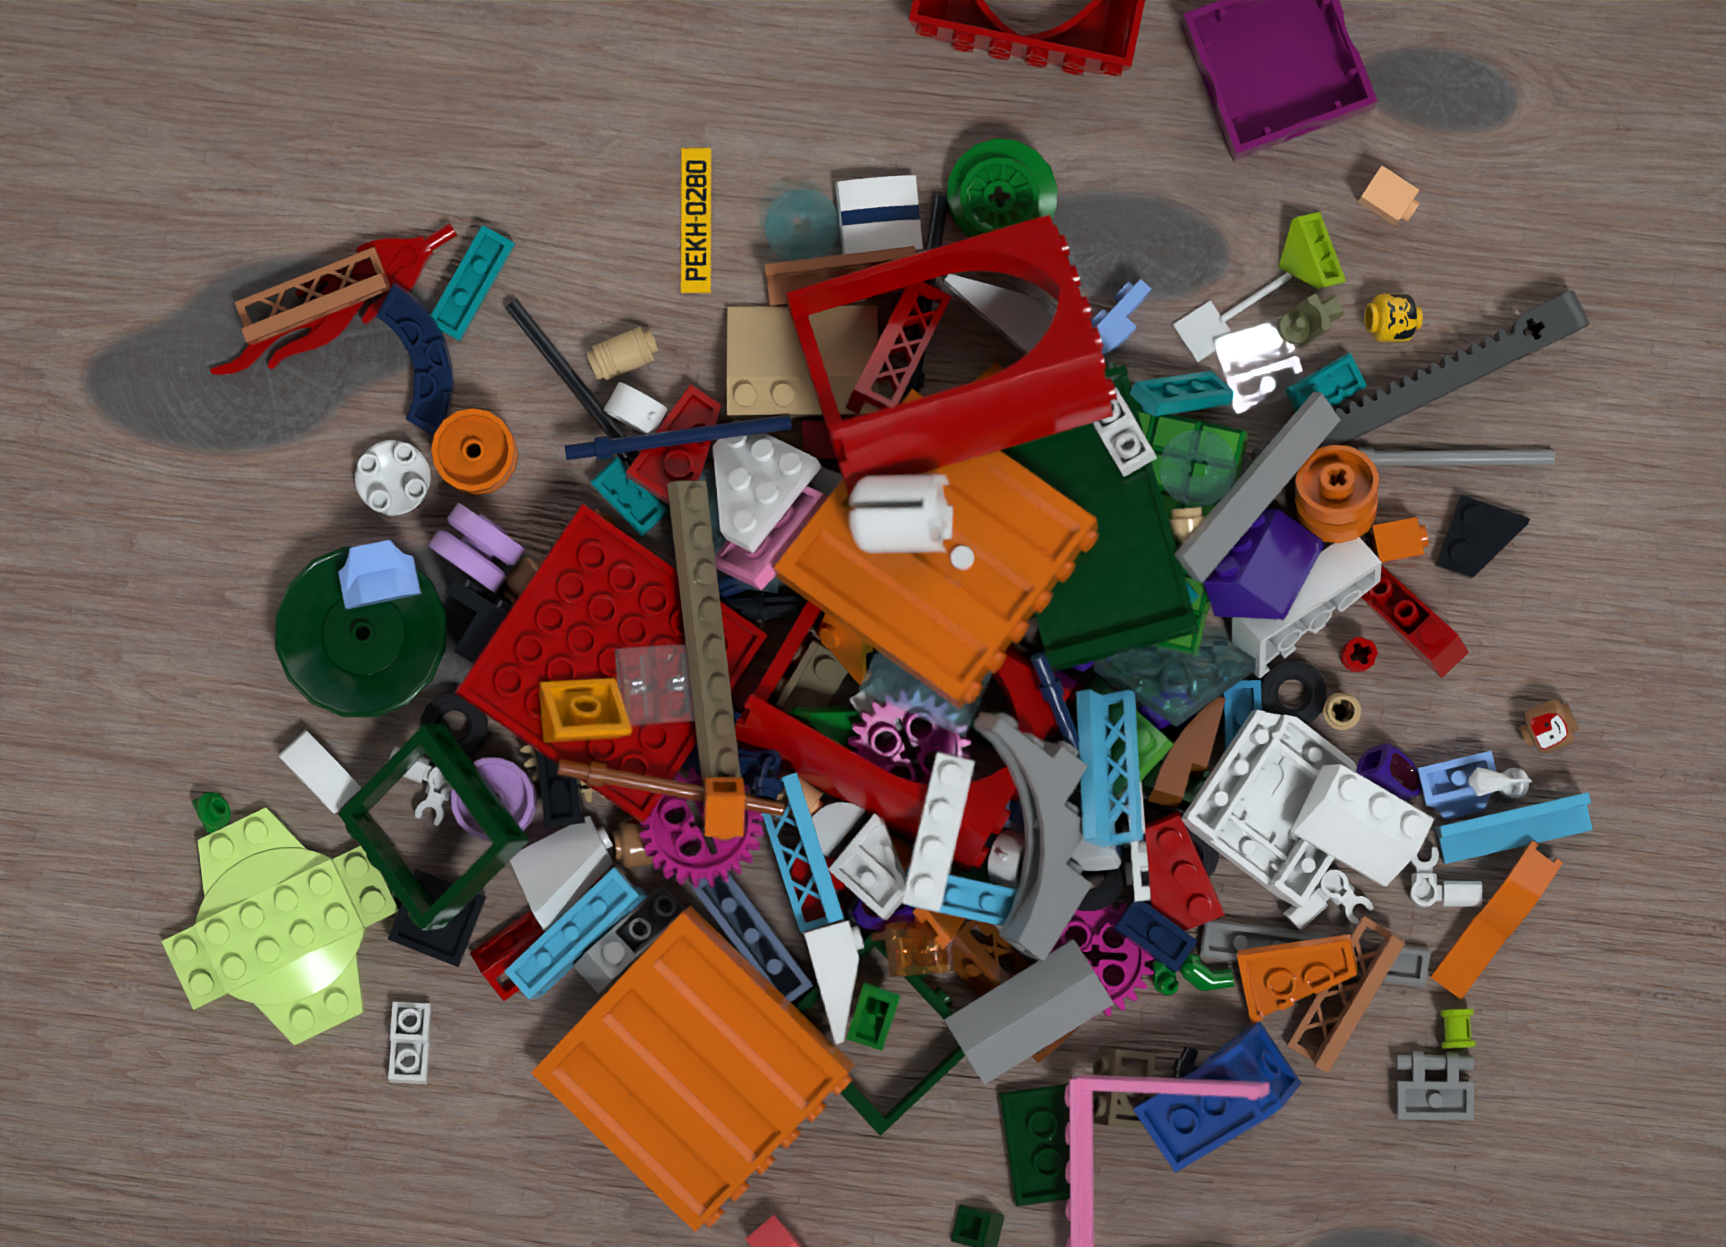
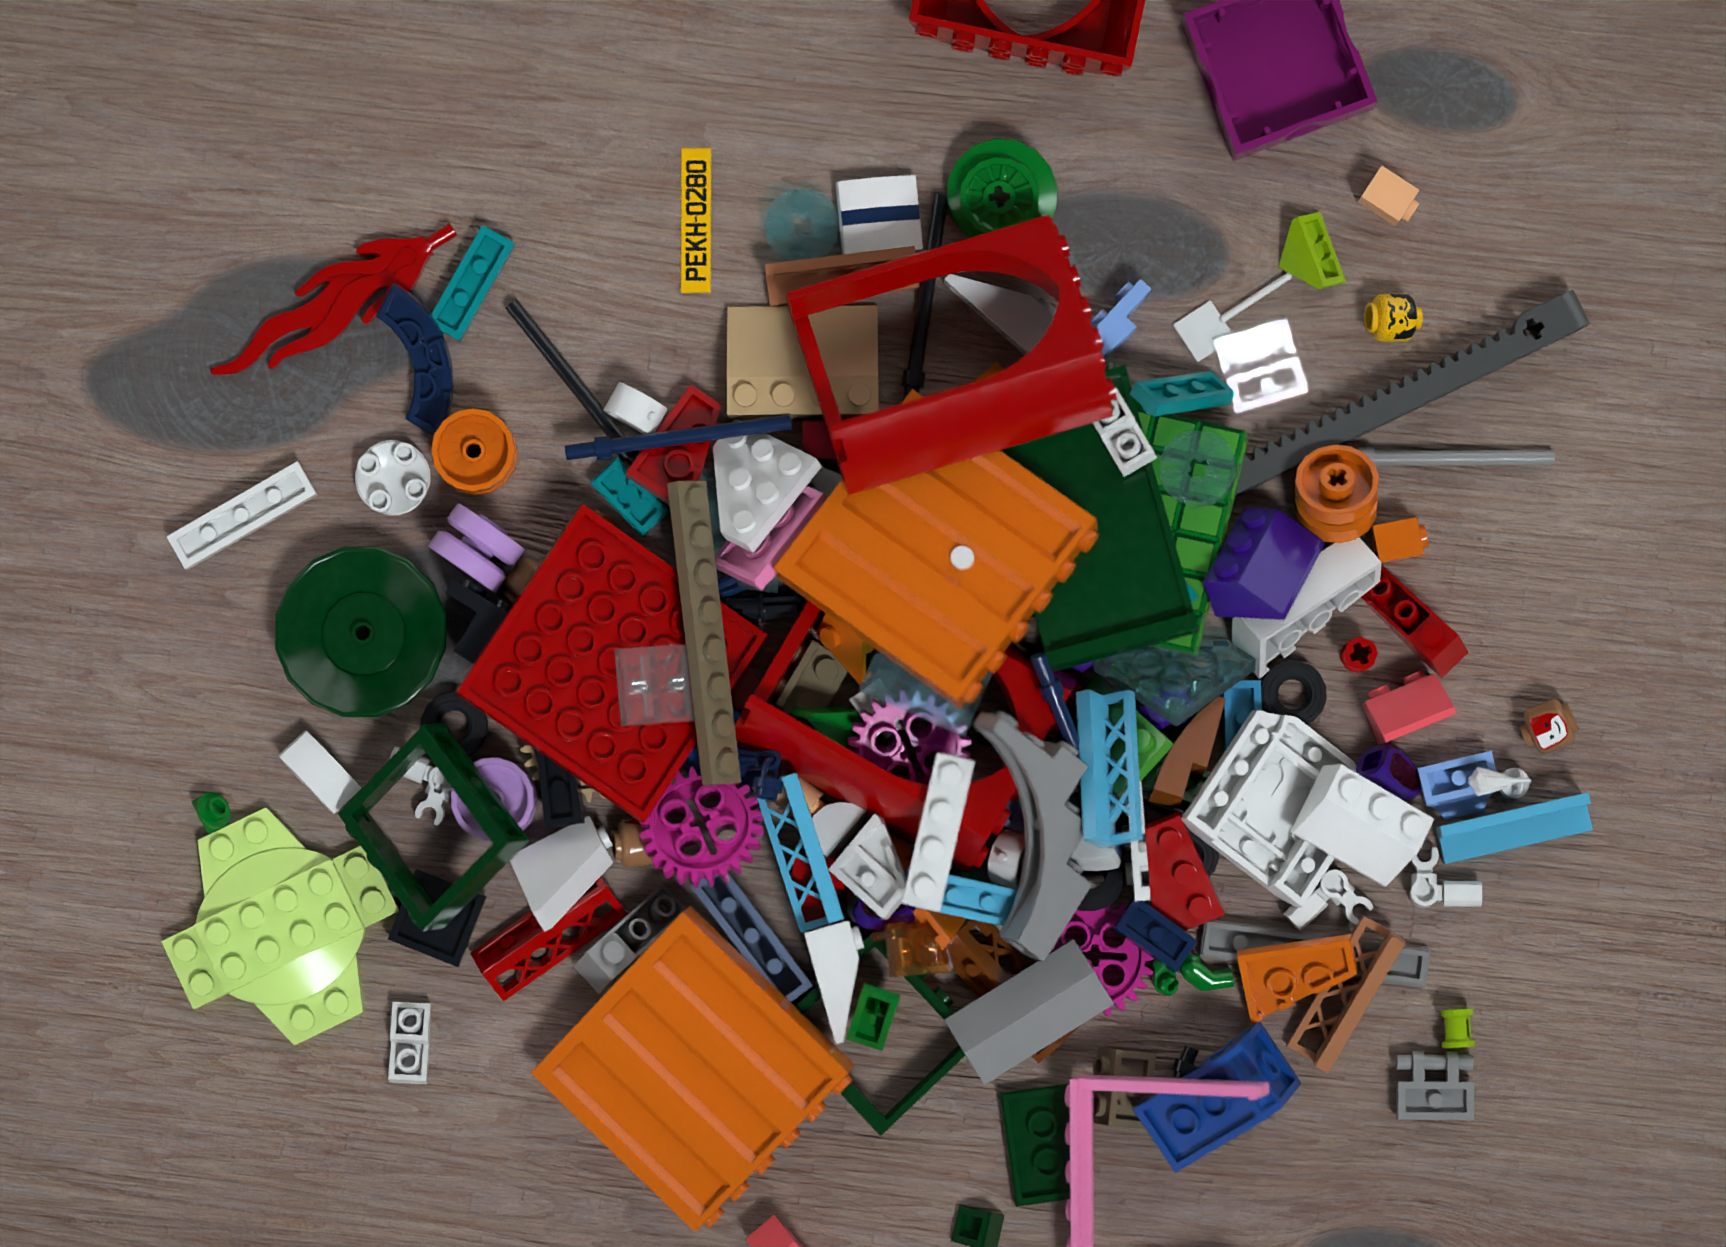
nougat fence [235,247,391,345] -> none
light blue slope [338,540,421,609] -> none
medium azure fence [504,868,649,1000] -> none
light orange slope [540,678,632,742] -> none
dark orange bar [557,759,785,817] -> none
tan head [587,326,659,381] -> none
orange brick [703,778,745,840] -> none
red fence [845,282,952,414] -> none
white cylinder [849,475,953,553] -> none
tan cone [1168,507,1206,551] -> none
light grey tile [1174,392,1341,583] -> none
olive hips [1277,294,1344,348] -> none
teal plate [1284,353,1367,412] -> none
tan cone [1323,692,1361,730] -> none
orange piece [1430,840,1563,1000] -> none
black wing [1435,495,1530,579] -> none
none -> white plate [166,461,318,570]
none -> coral slope [1361,670,1457,745]

